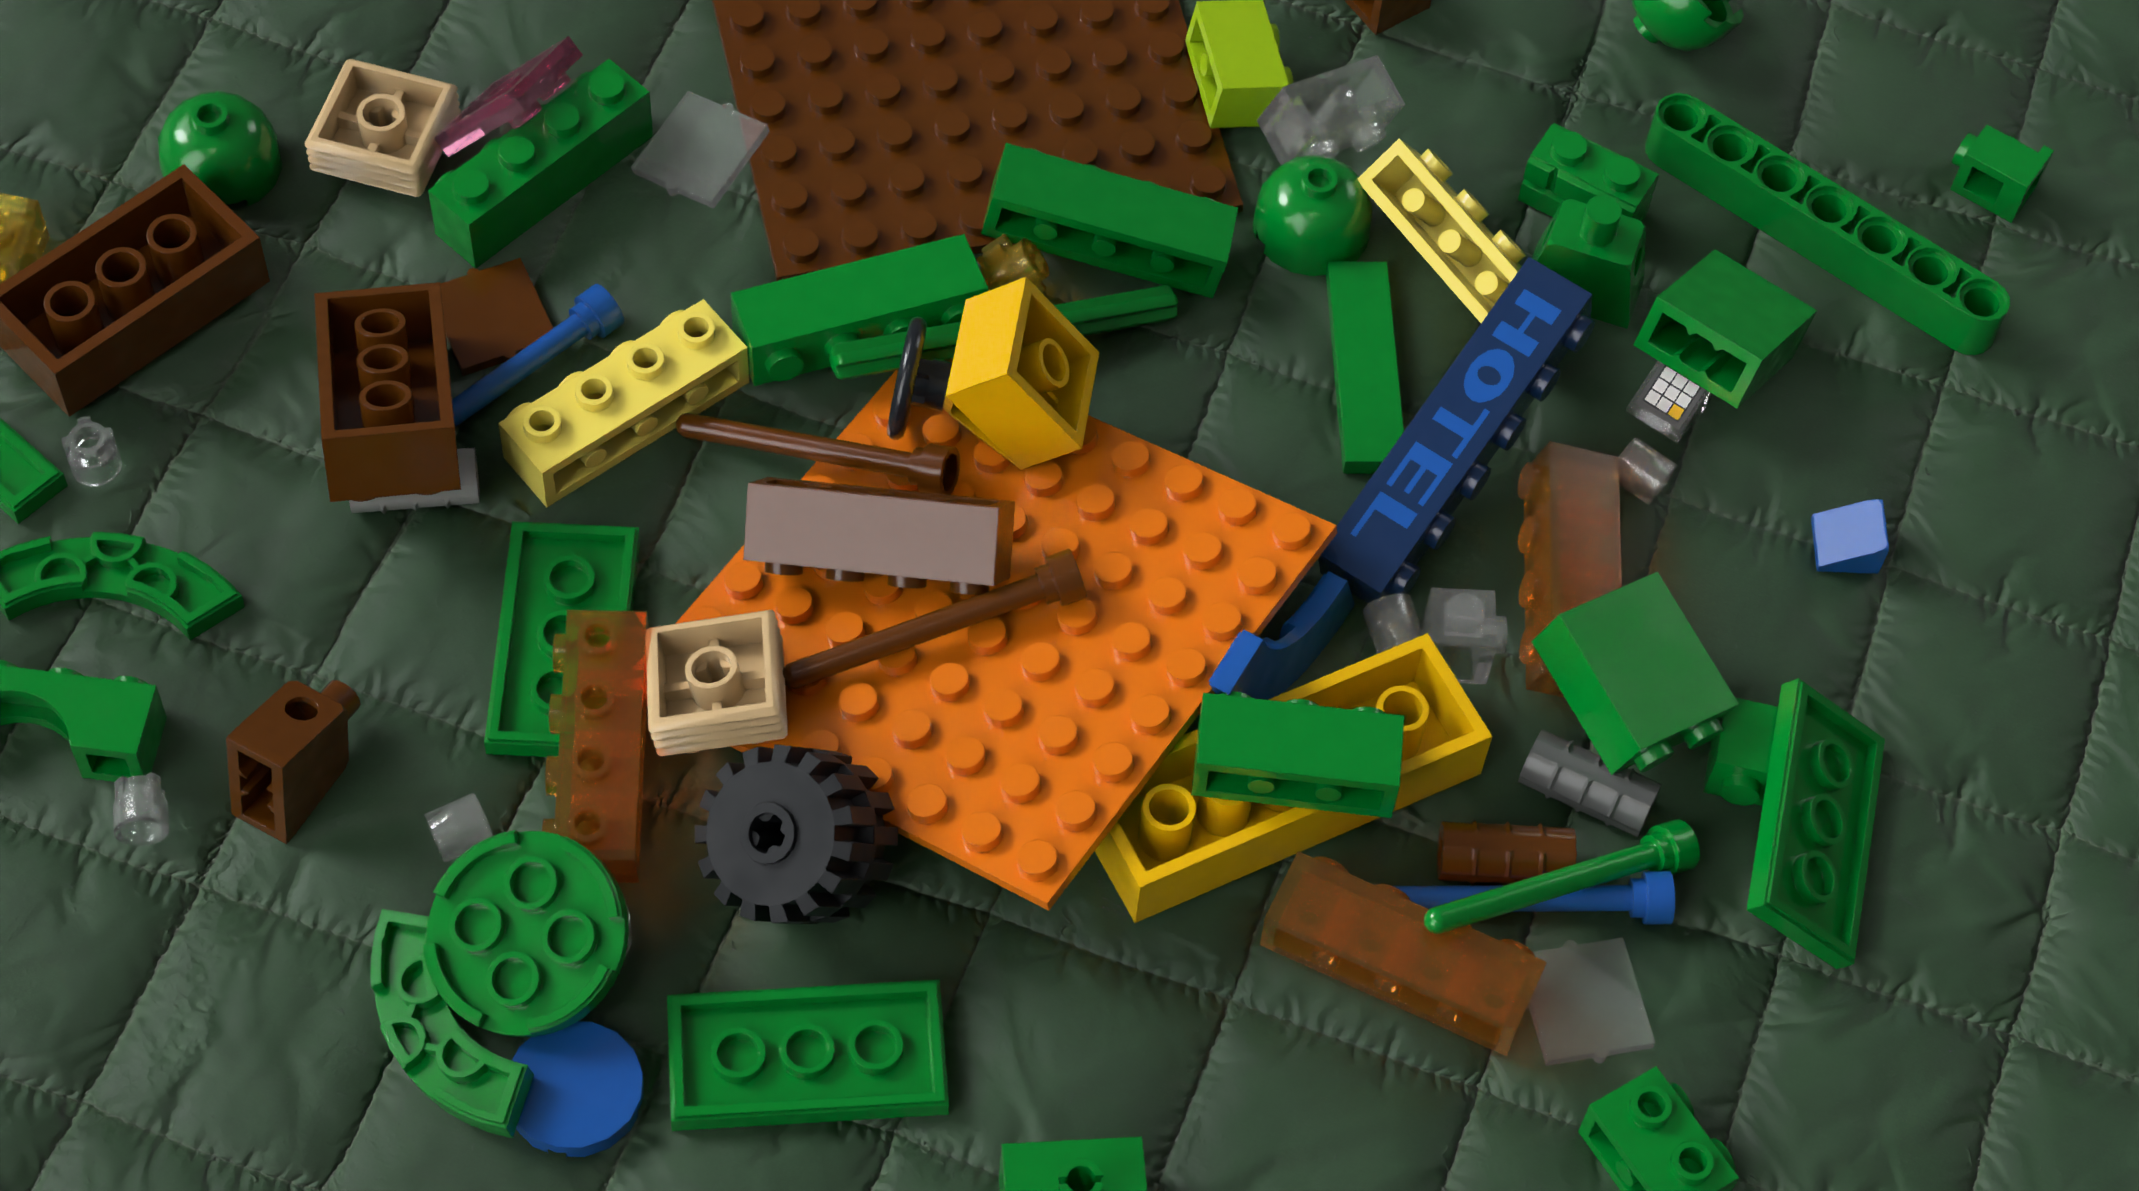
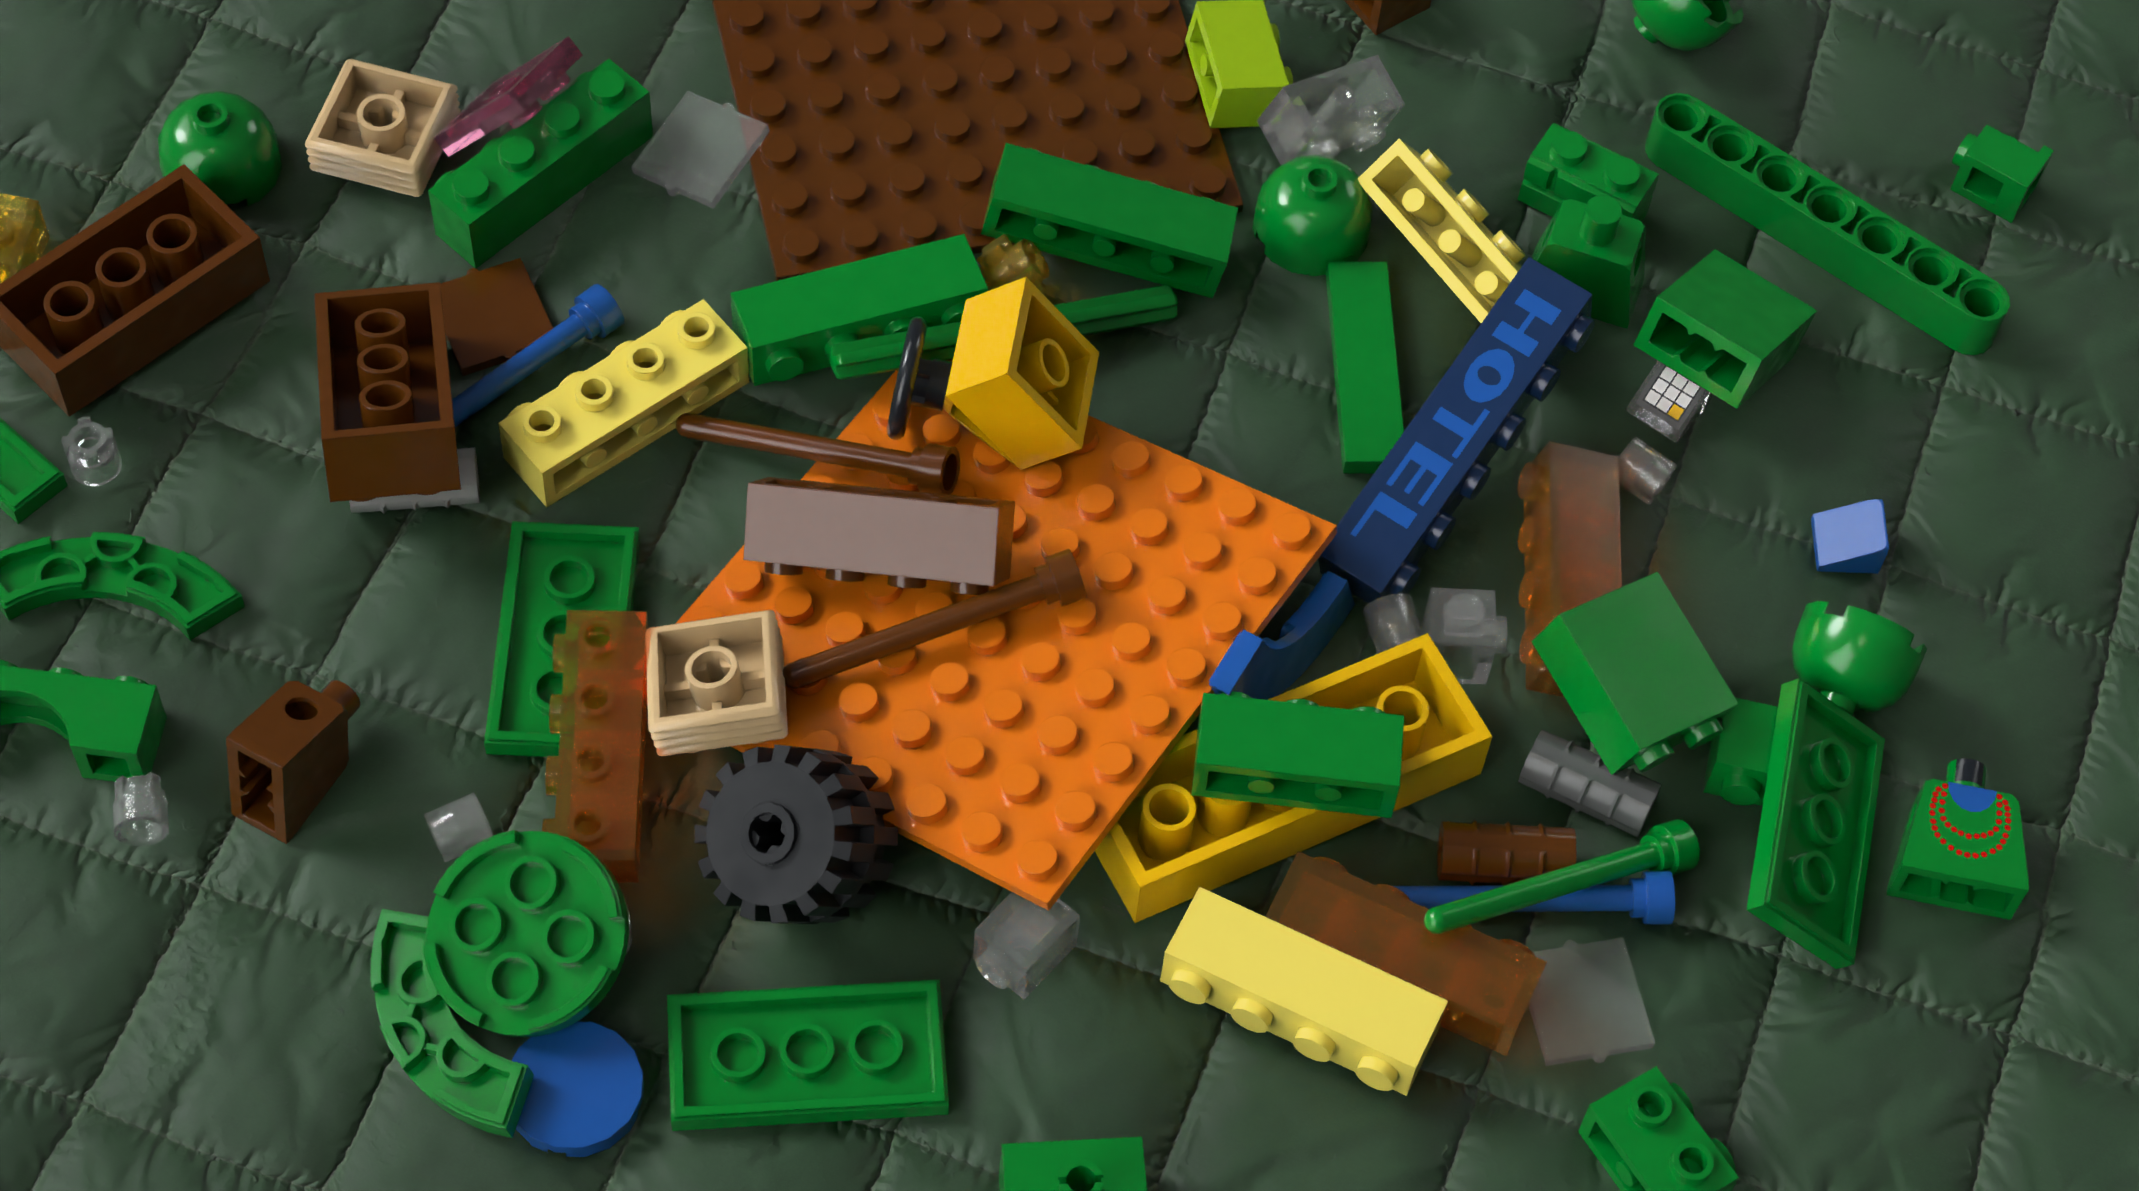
none -> clear brick [973,892,1080,1000]
none -> light yellow brick [1160,887,1448,1096]
none -> green cylinder [1791,601,1927,716]
none -> green torso [1887,758,2029,920]

